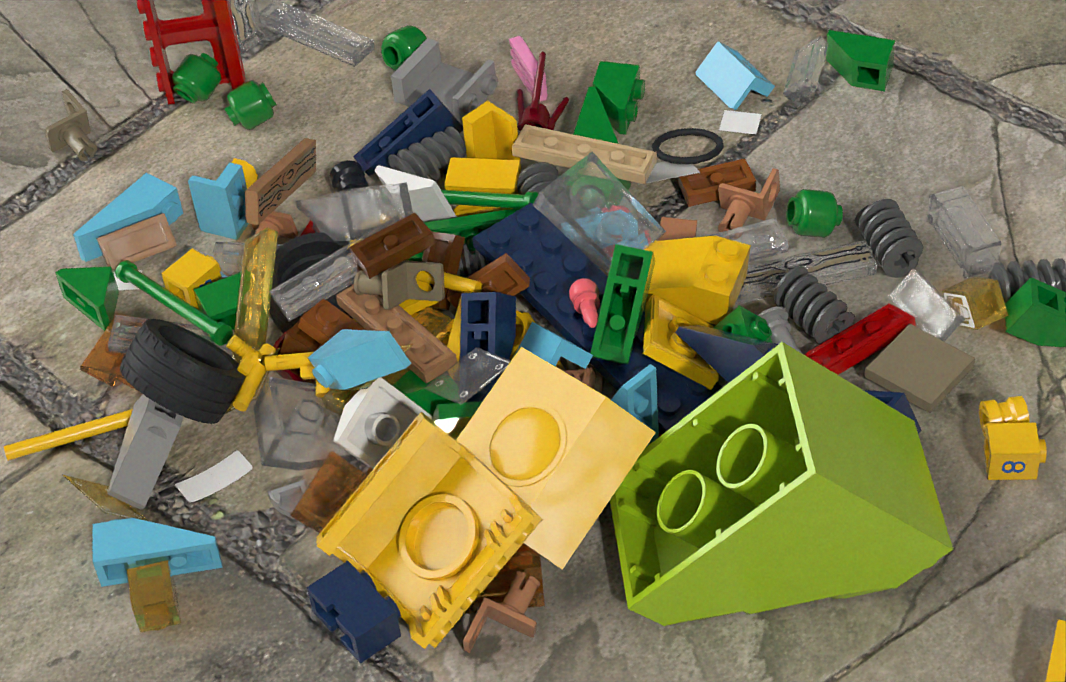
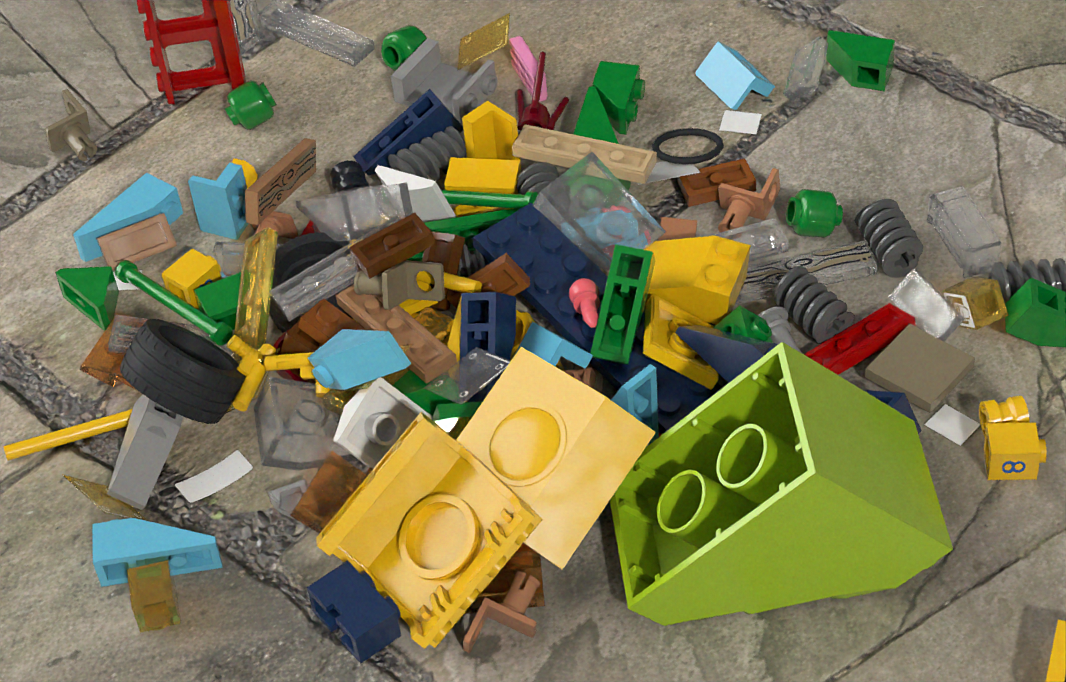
green head [172,53,222,104] -> none
none -> clear yellow sticker [458,13,510,70]
none -> white sticker [924,404,980,446]

